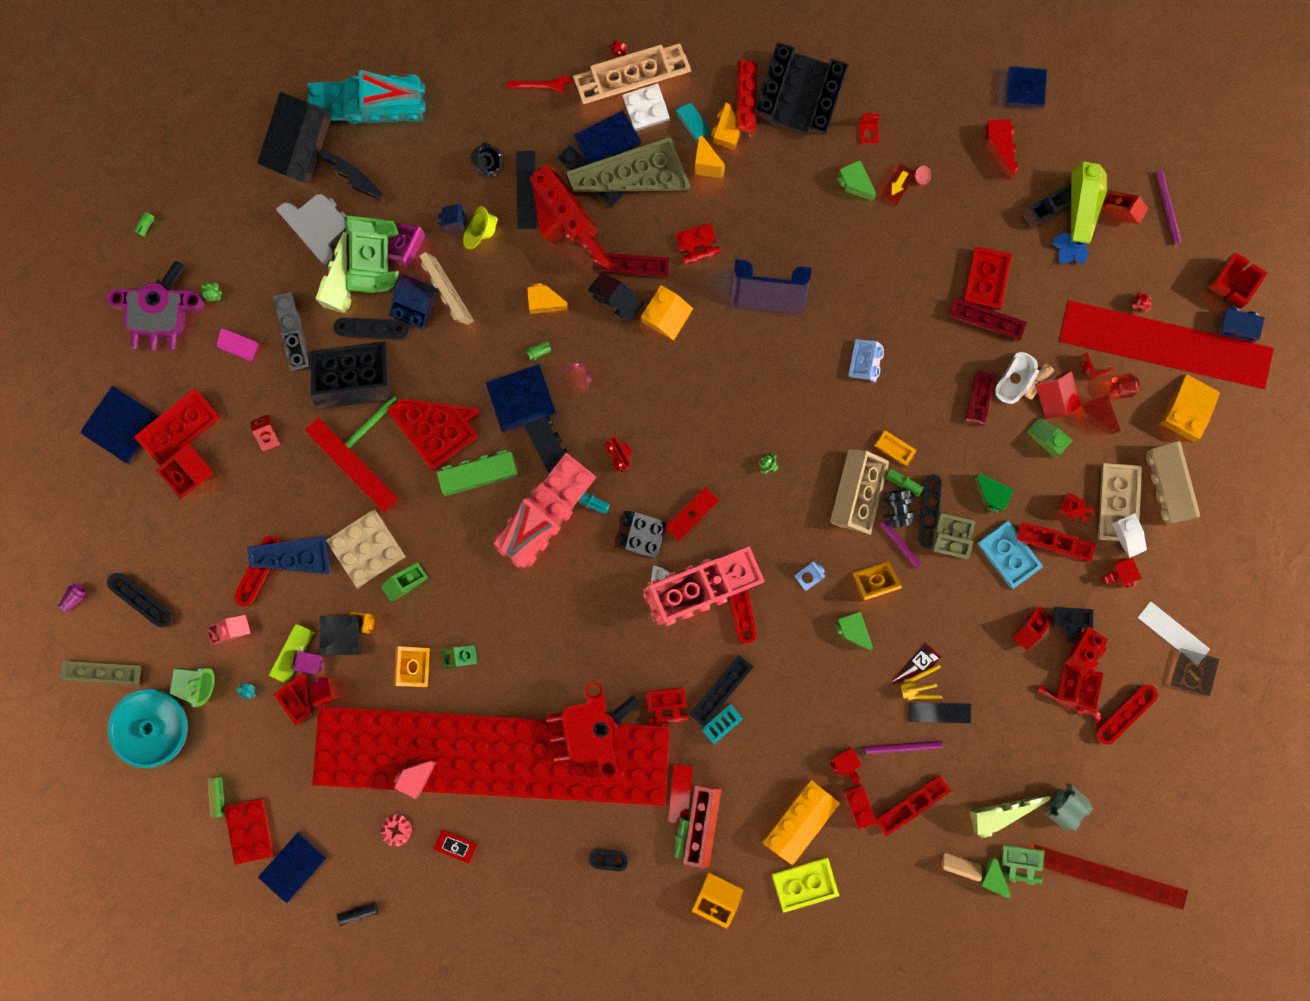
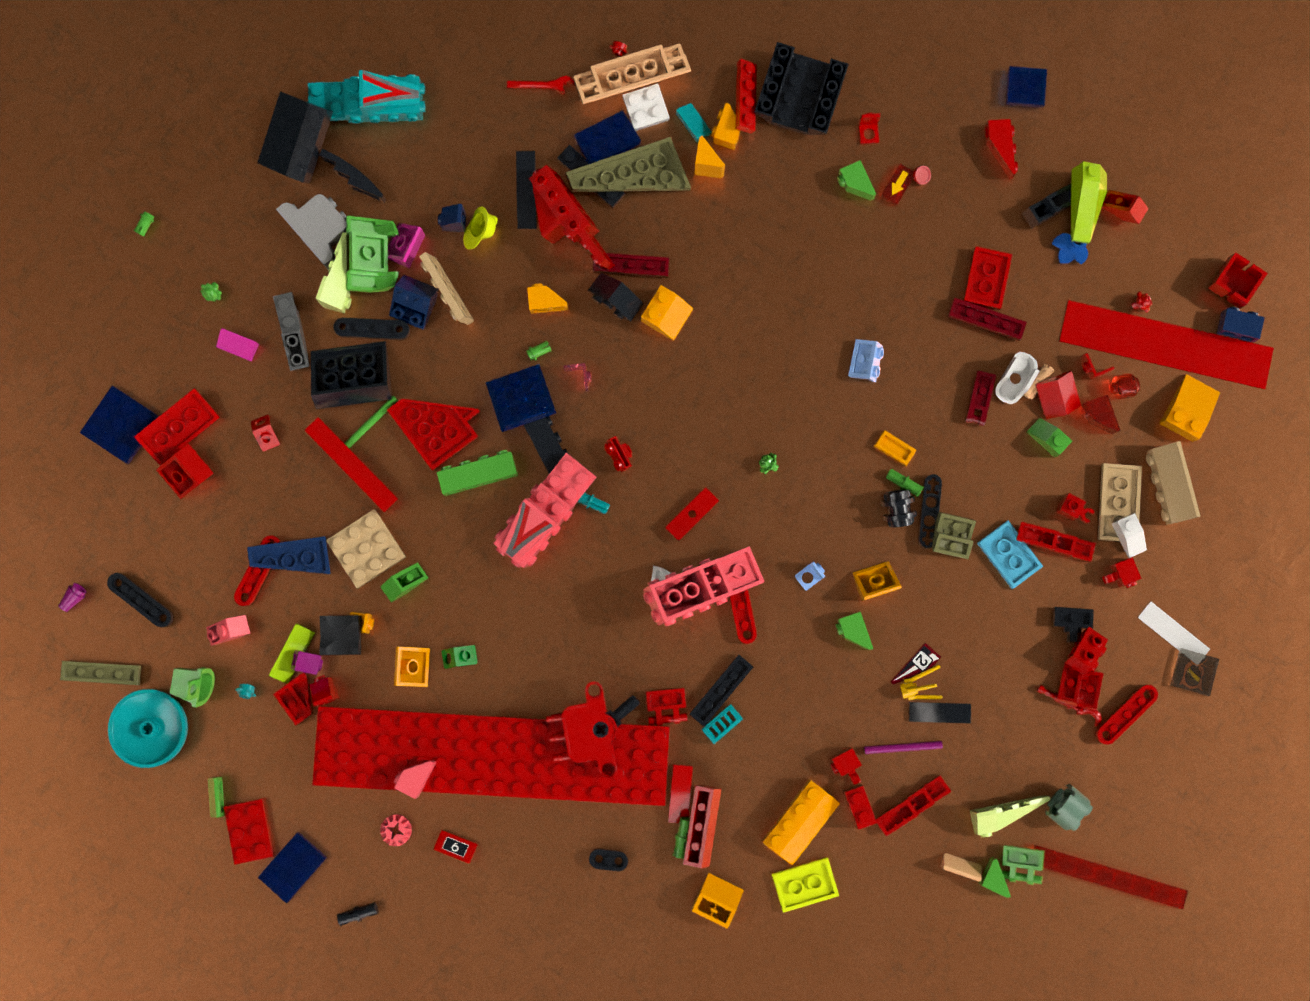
piece [107,261,205,351] -> none
black hair [470,143,503,177] -> none
black bracket [614,511,666,558] -> none
red plate [675,223,721,264] -> none
clear blue windscreen [730,259,812,314] -> none
tan slope [830,449,889,535] -> none
magenta bar [879,521,921,569] -> none
green slope [974,473,1014,513] -> none
red slope [1013,606,1053,651] -> none
magenta bar [1156,170,1182,245] -> none

